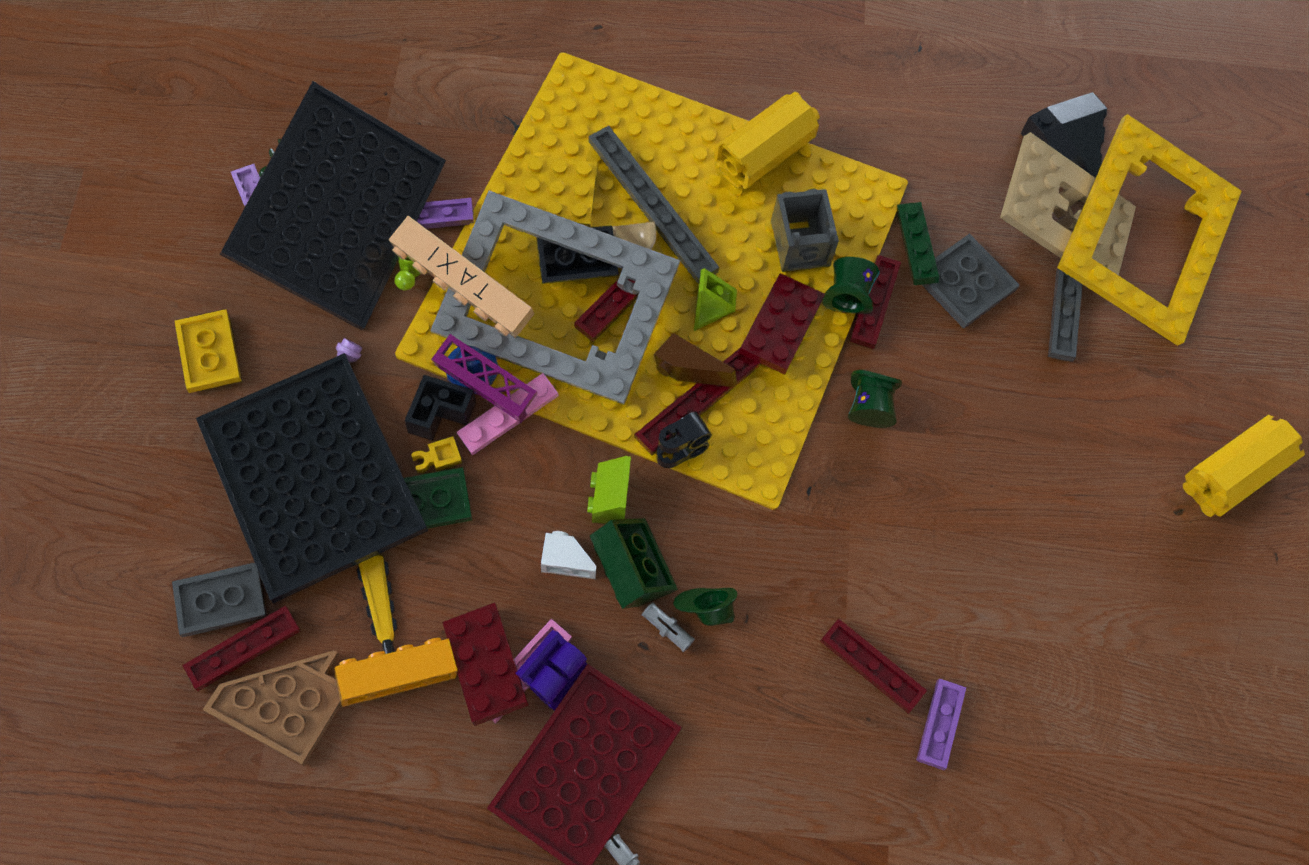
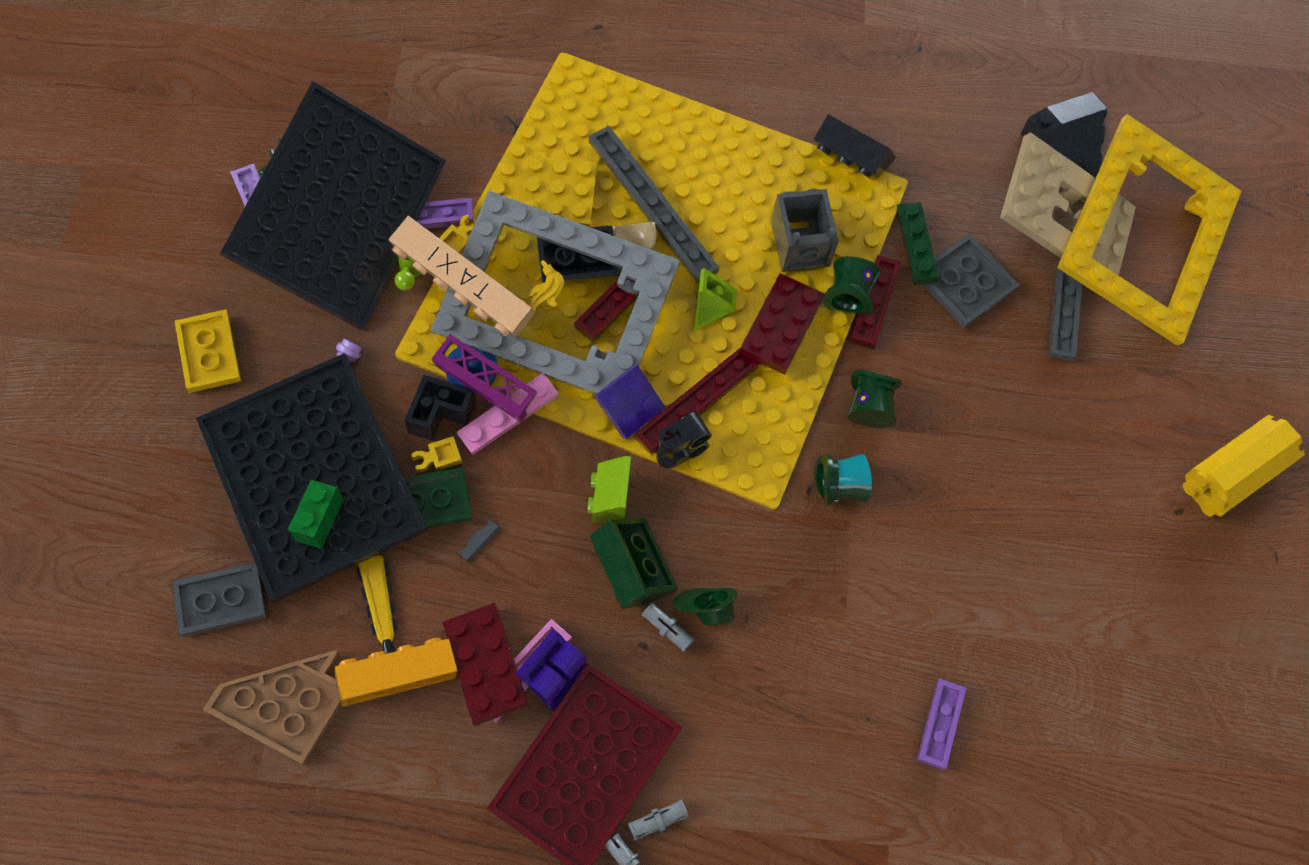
dark red plate [182,605,301,691] -> none
white slope [541,531,596,579] -> none
reddish brown slope [654,333,737,387] -> none
yellow brick [714,92,820,189] -> none
dark red plate [820,618,927,714] -> none
none -> green brick [288,480,344,549]
none -> yellow plate [439,214,475,255]
none -> dark grey piece [458,520,500,562]
none -> yellow piece [530,260,564,313]
none -> dark purple plate [594,365,665,439]
none -> light grey pin [628,800,689,841]
none -> black slope [813,114,896,178]
none -> dark green hat [813,454,872,506]

